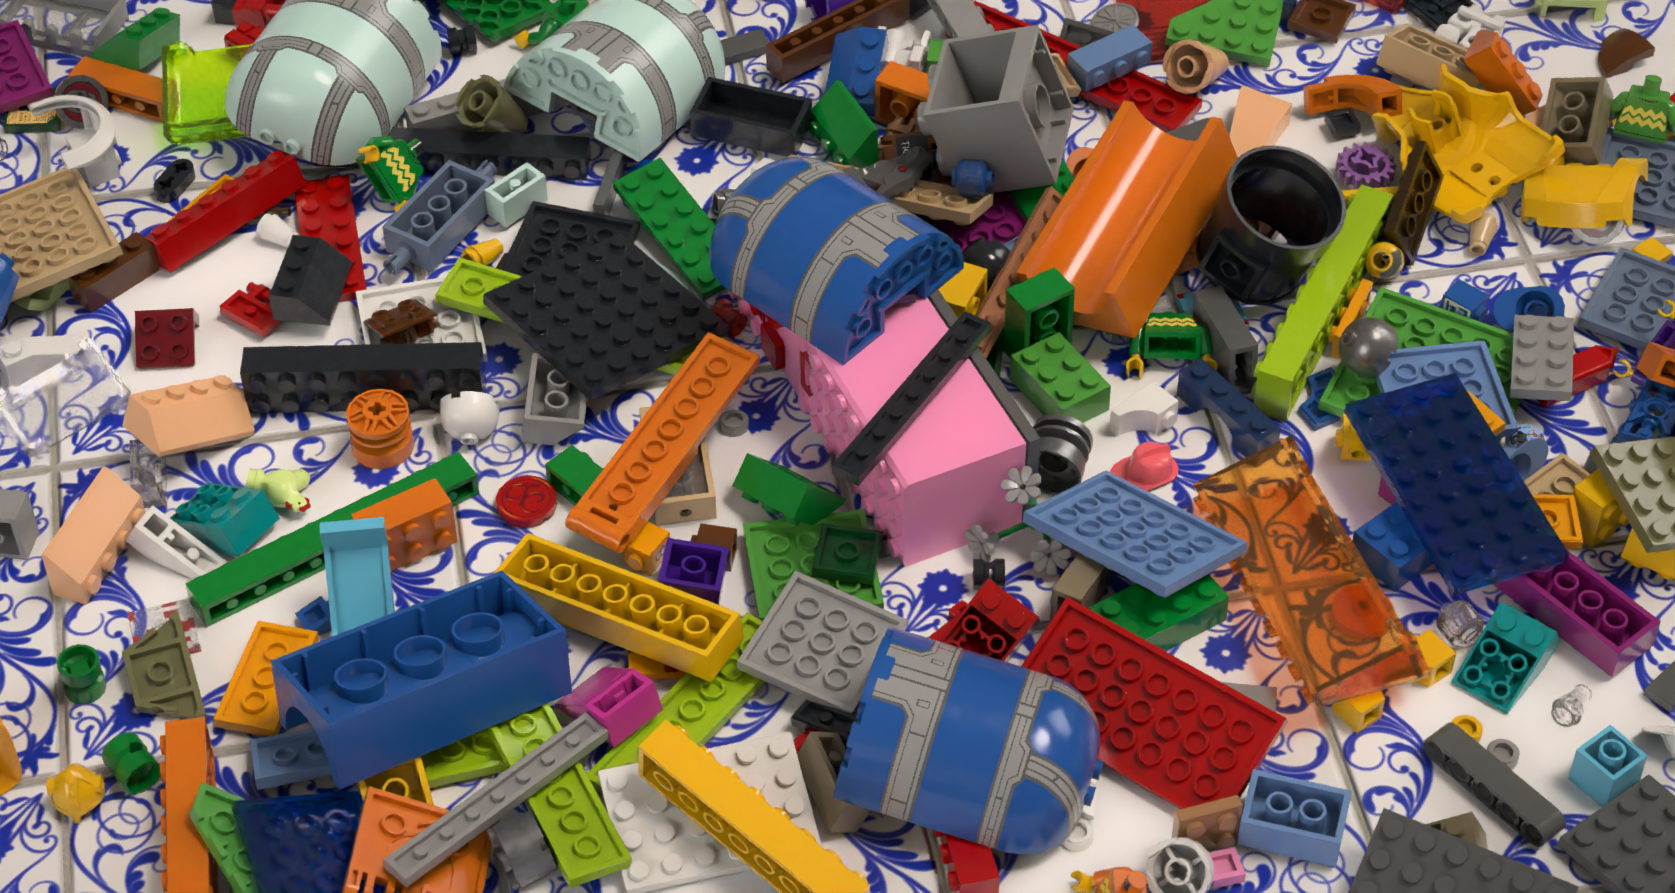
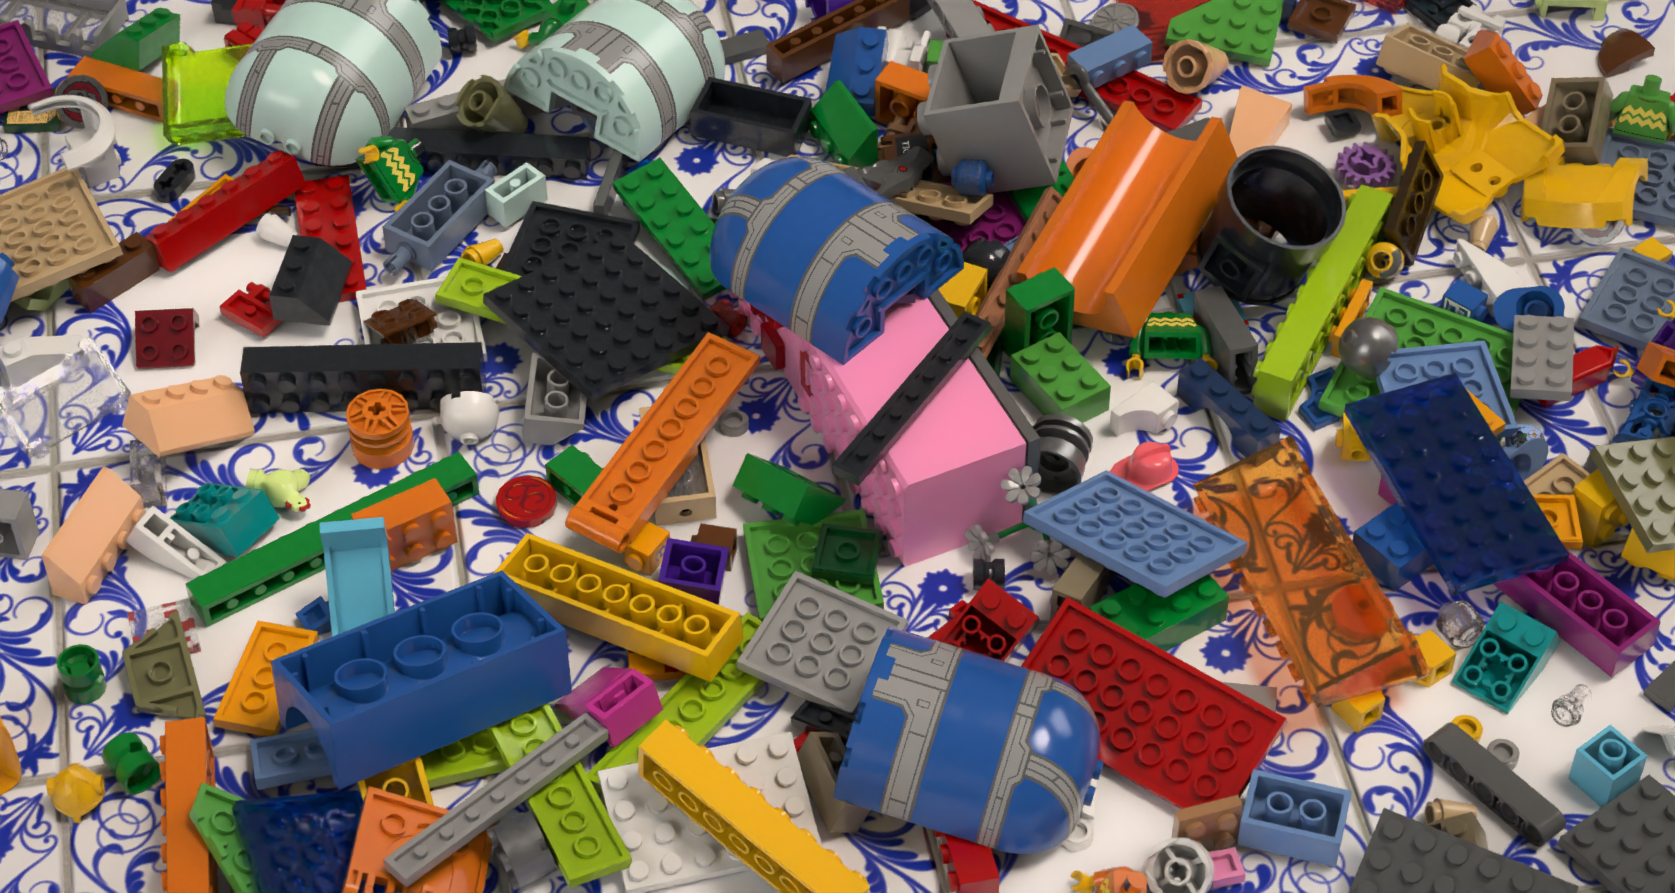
none -> dark grey piece [1063,64,1114,125]
none -> tan cone [1424,798,1477,824]
none -> white slope [1453,238,1526,317]

